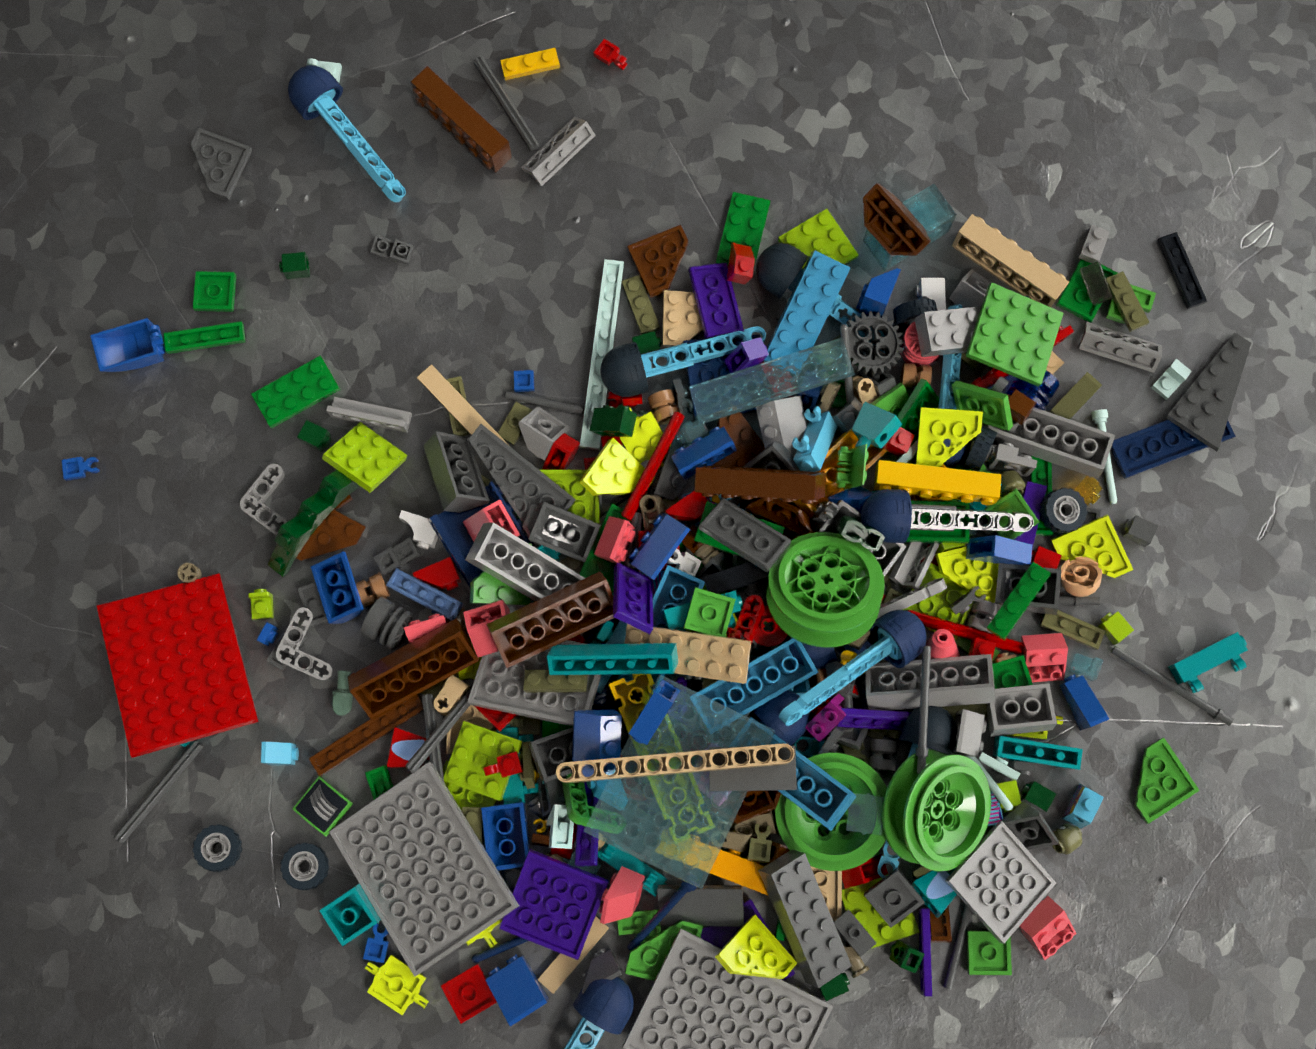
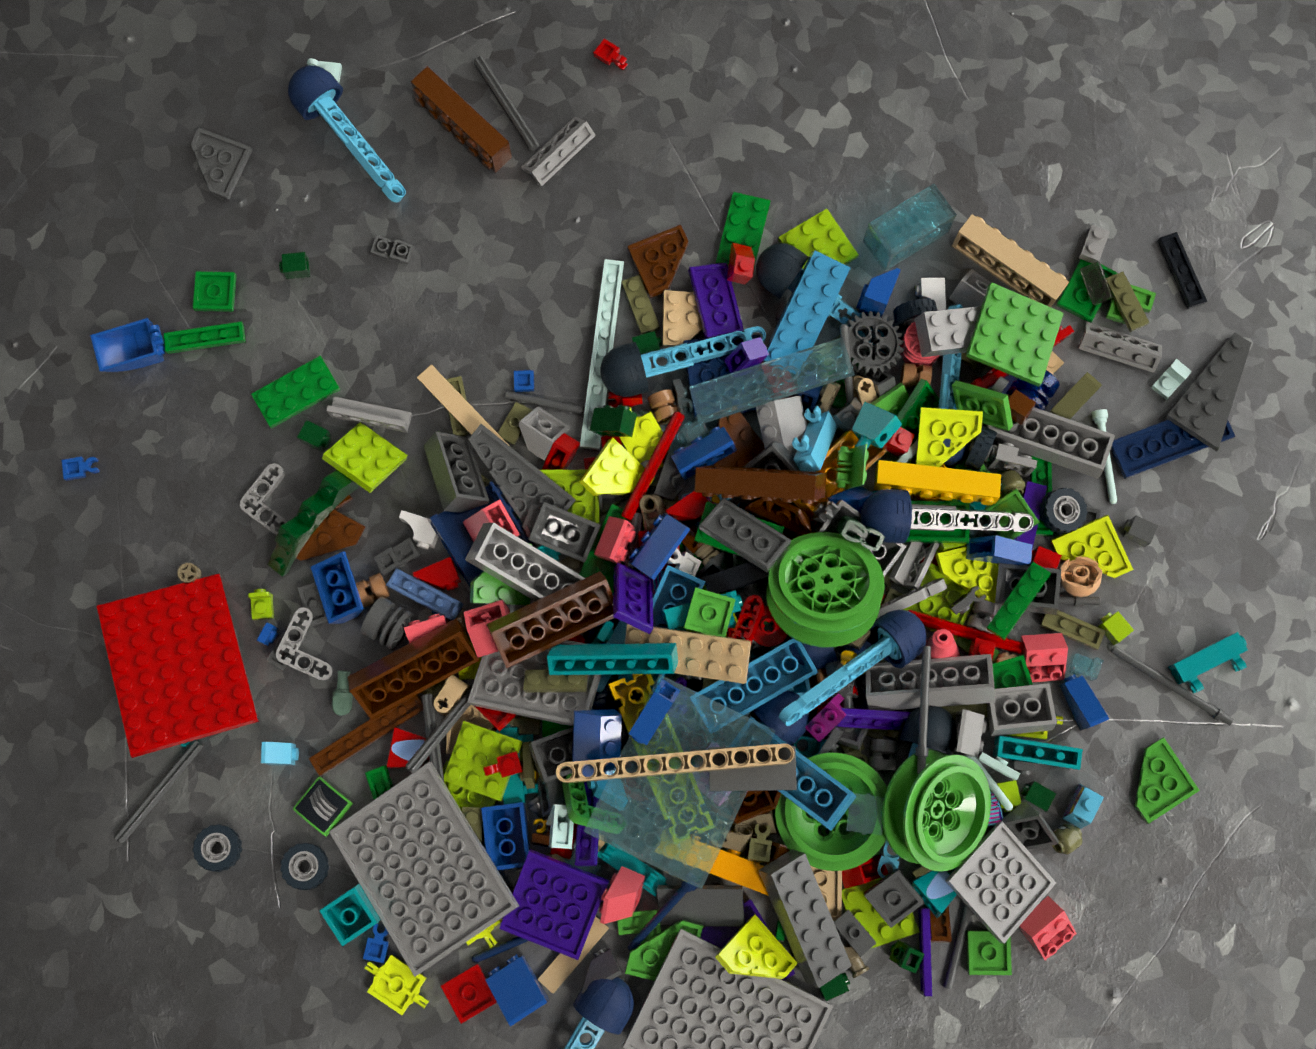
yellow plate [500,48,560,80] -> none
reddish brown wedge [863,183,931,256] -> none
clear yellow brick [1074,475,1103,506] -> none

